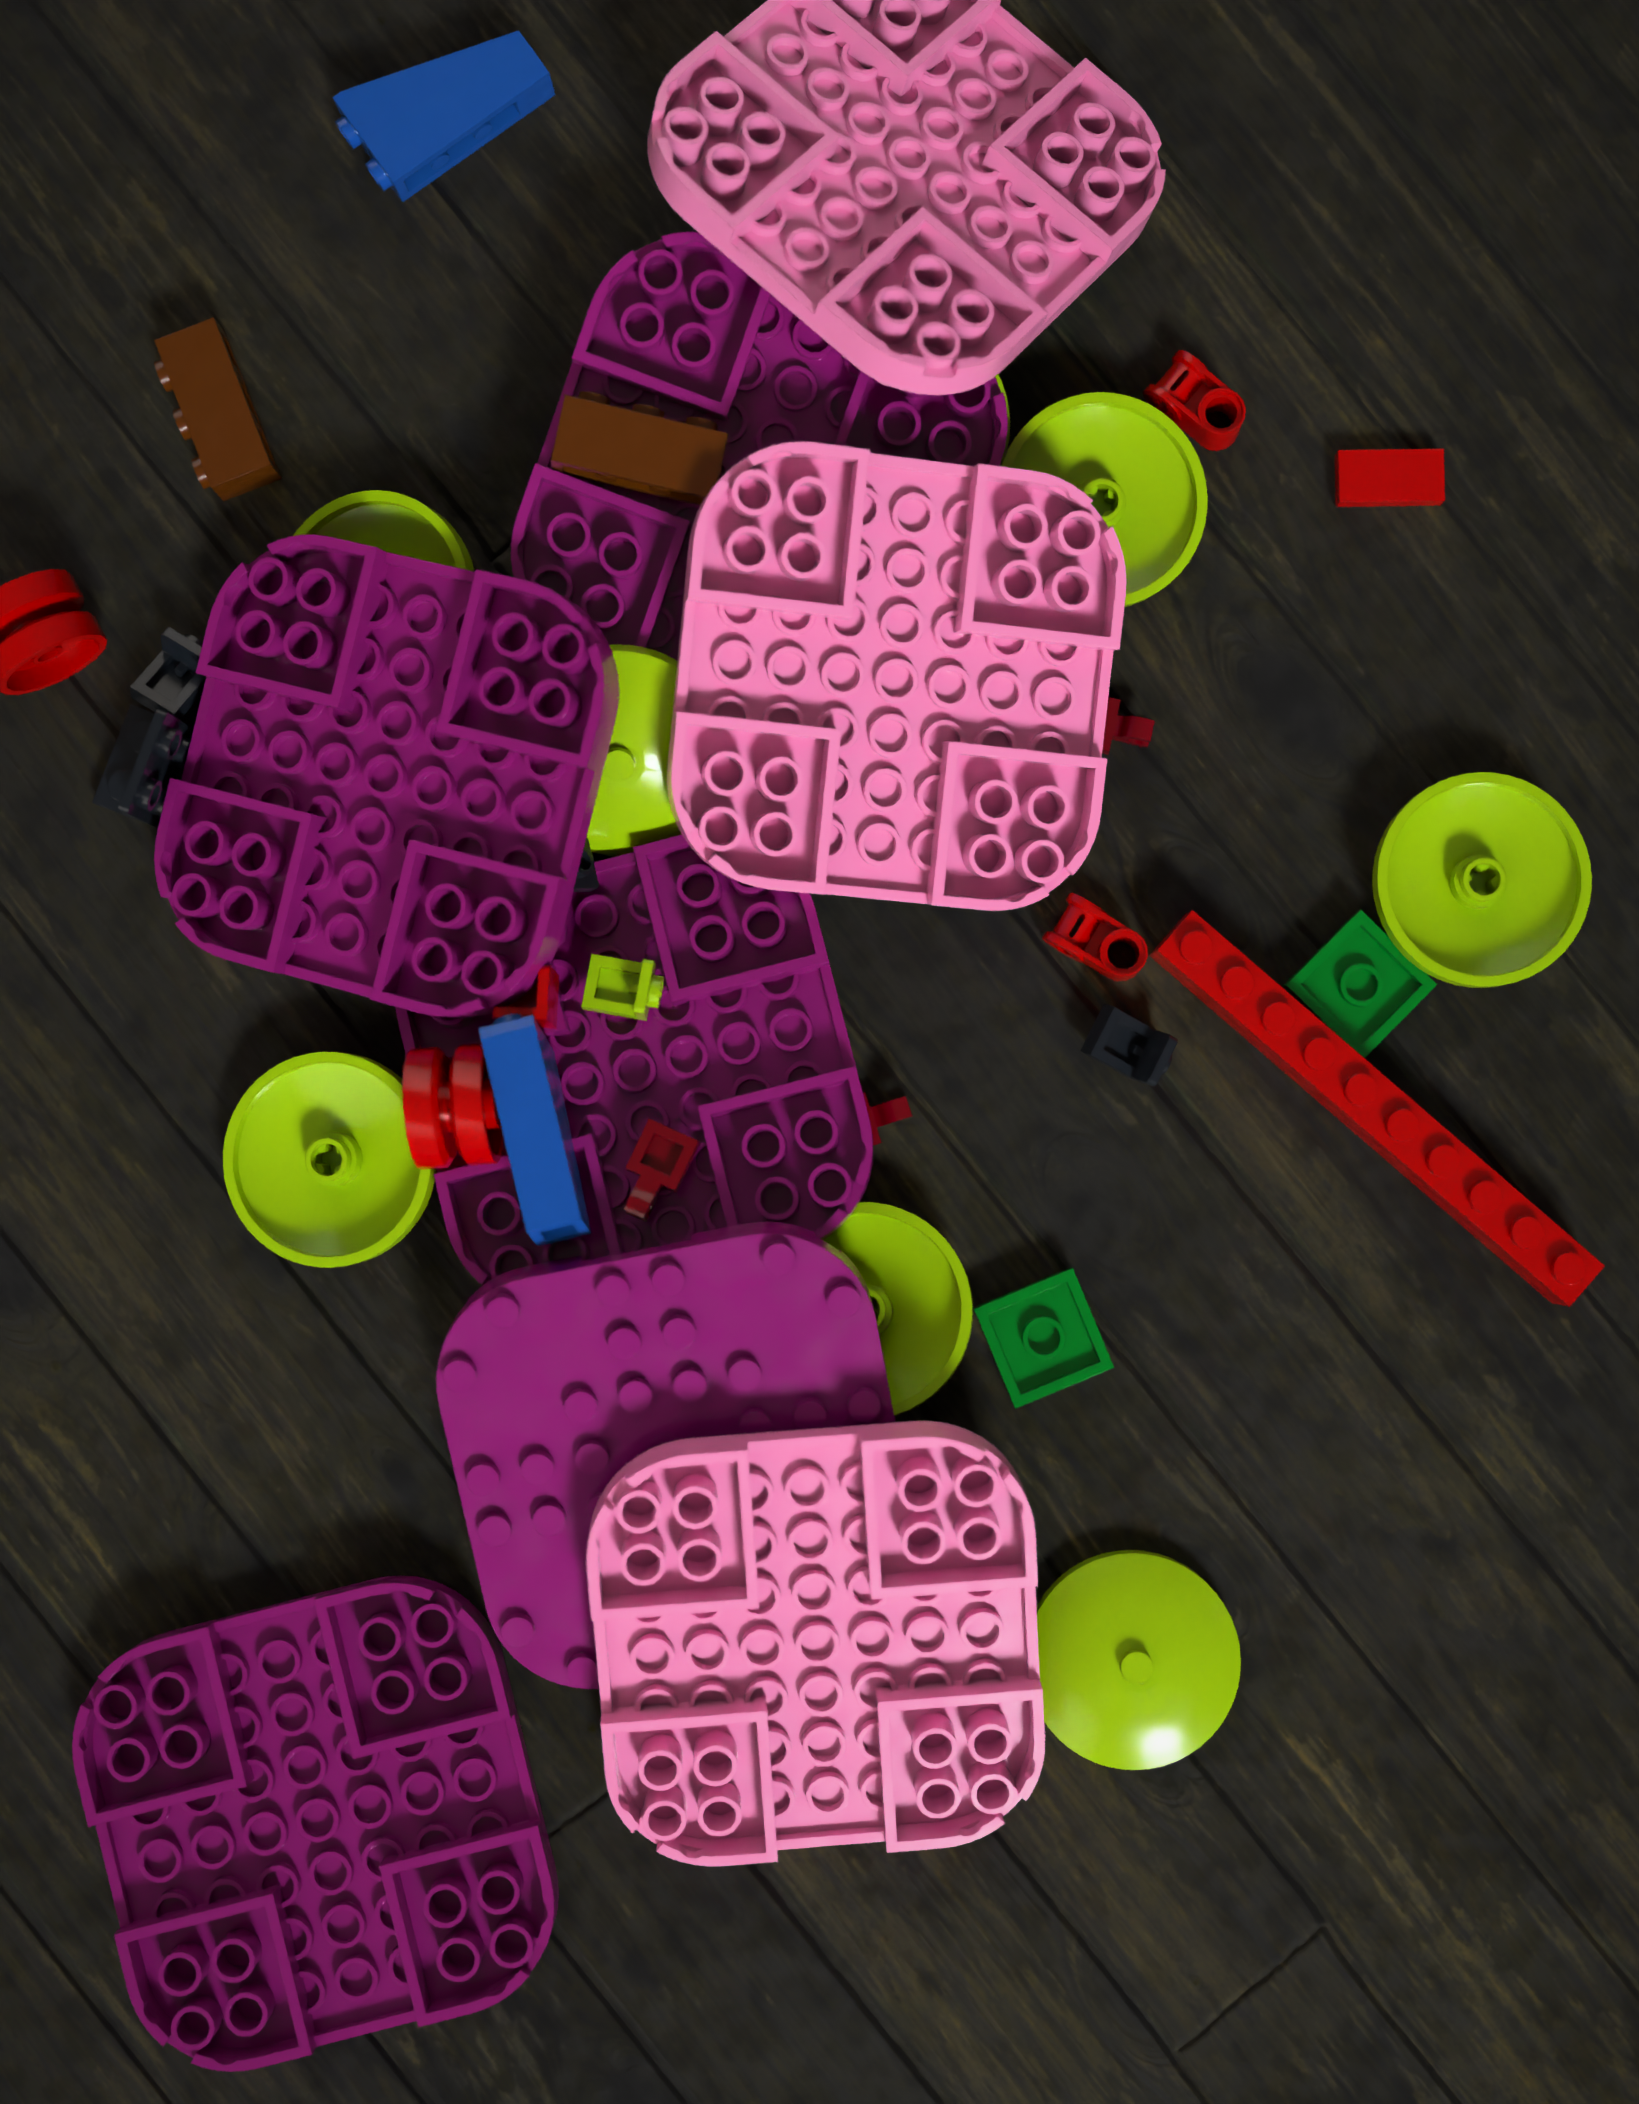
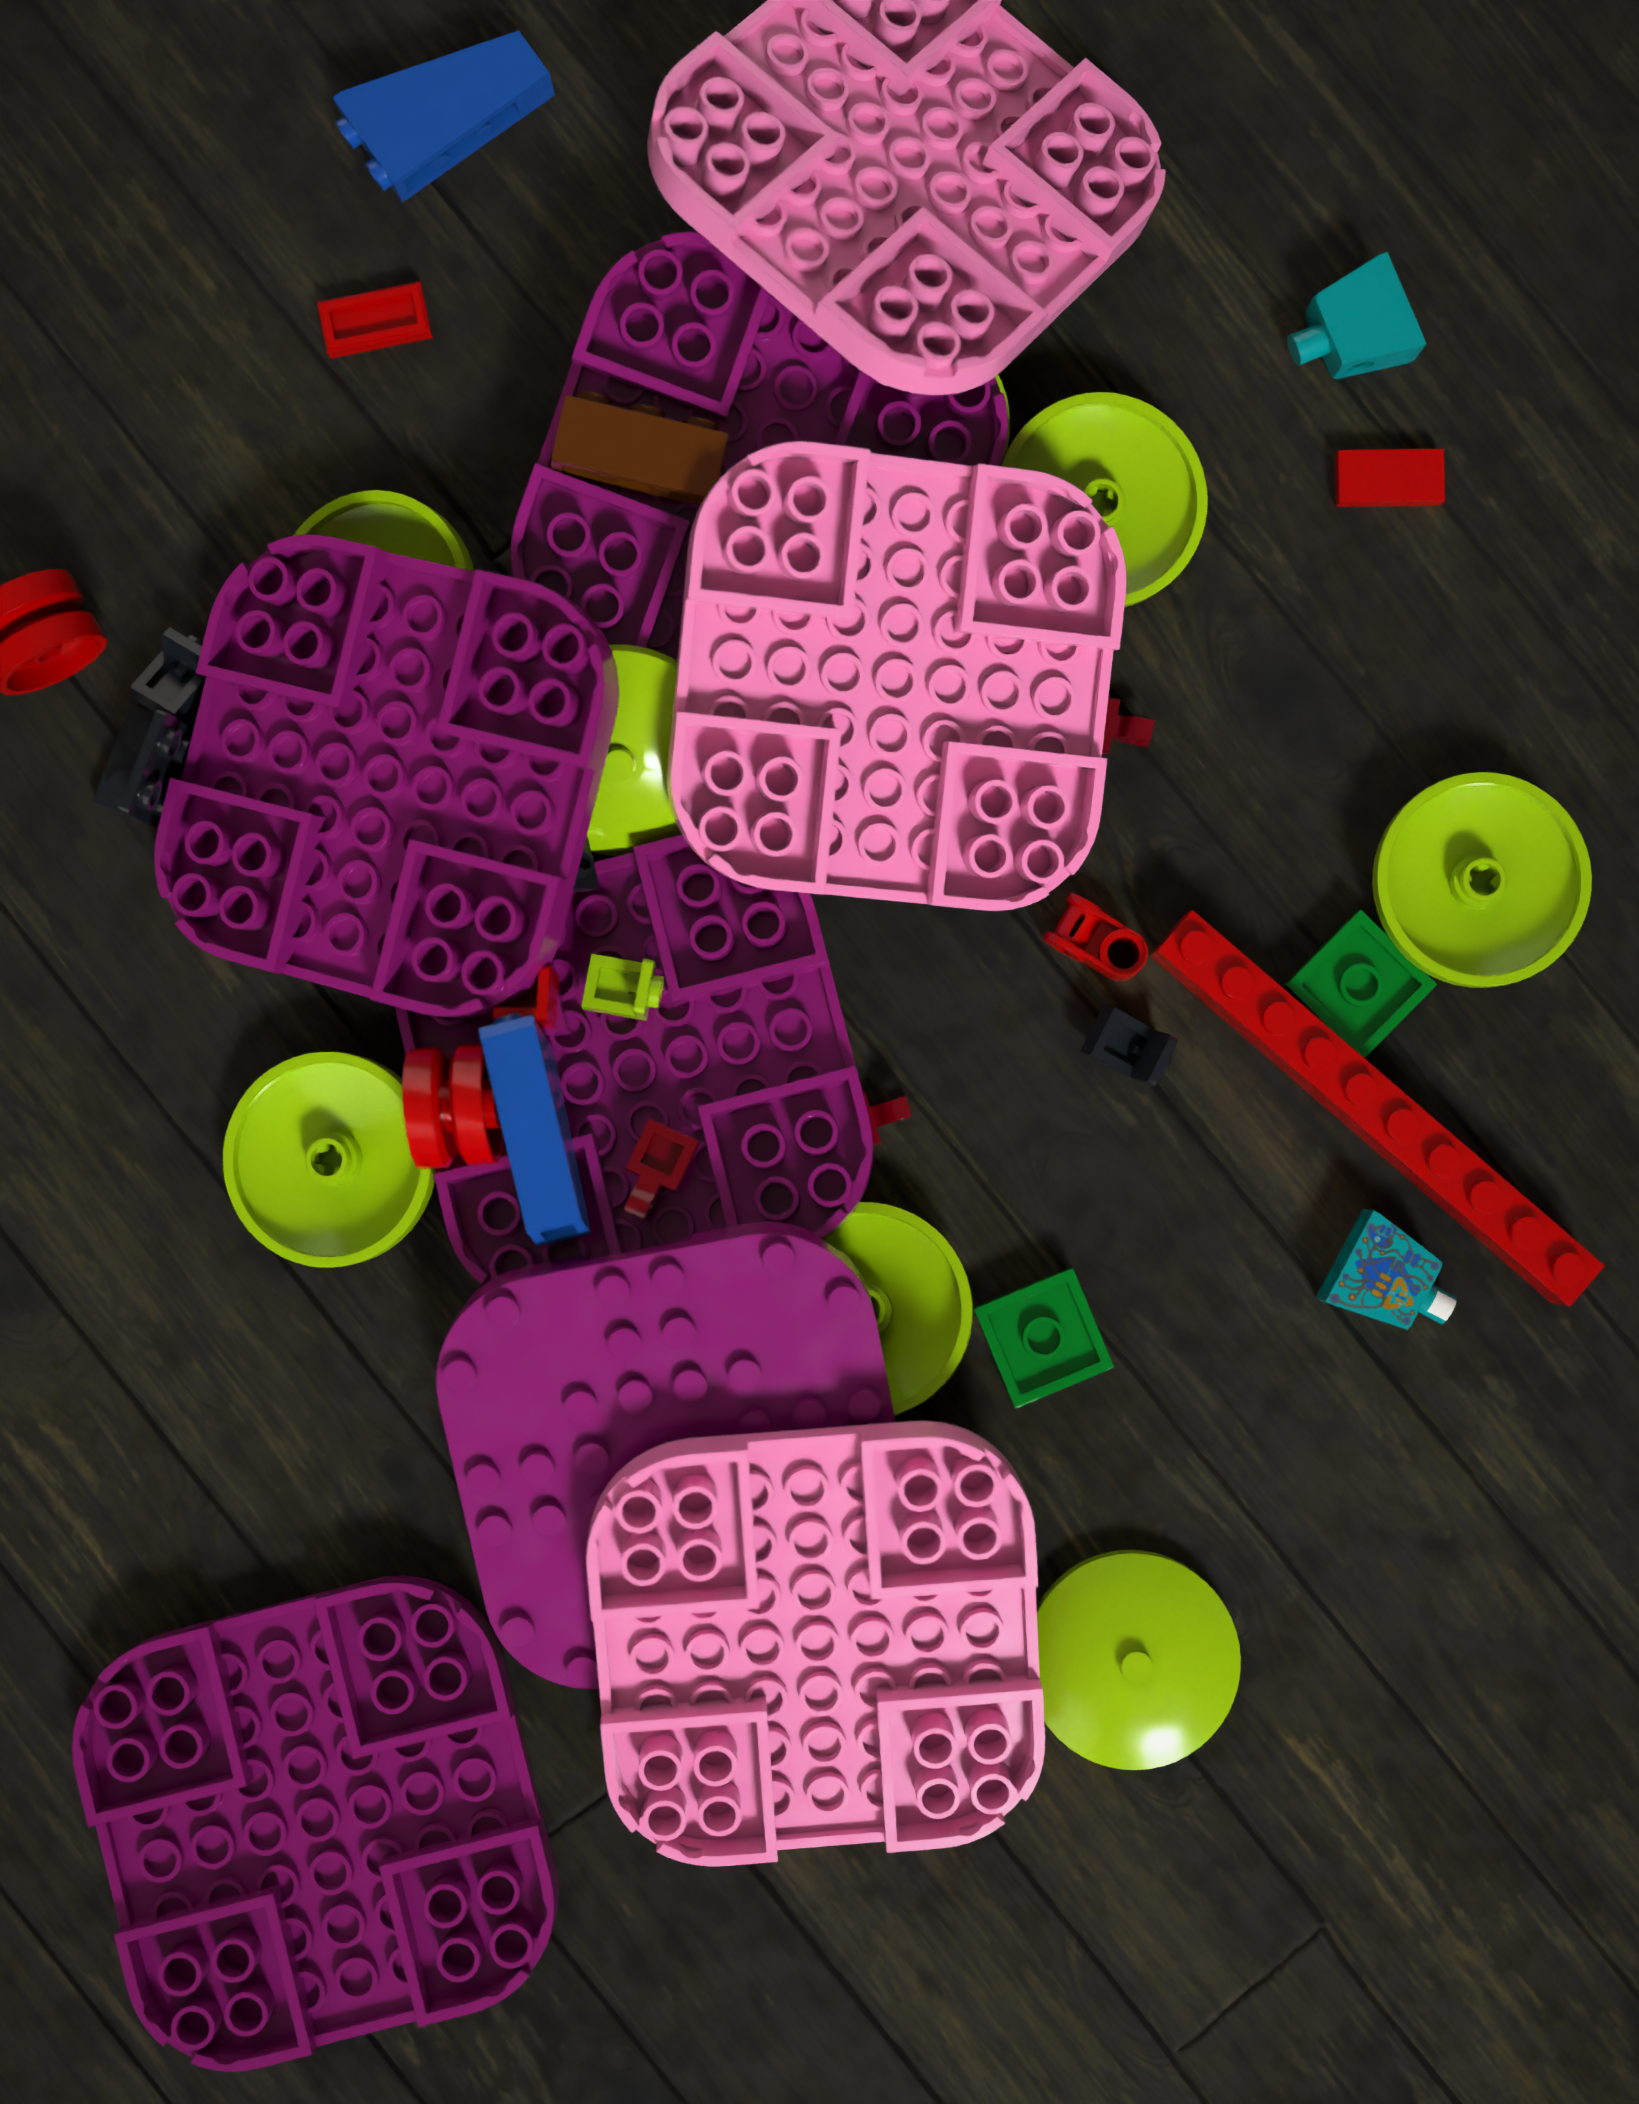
reddish brown brick [154,317,282,501] -> none
red piece [1143,350,1246,451] -> none
none -> red tile [317,281,433,359]
none -> teal torso [1287,252,1427,379]
none -> torso [1315,1209,1457,1330]

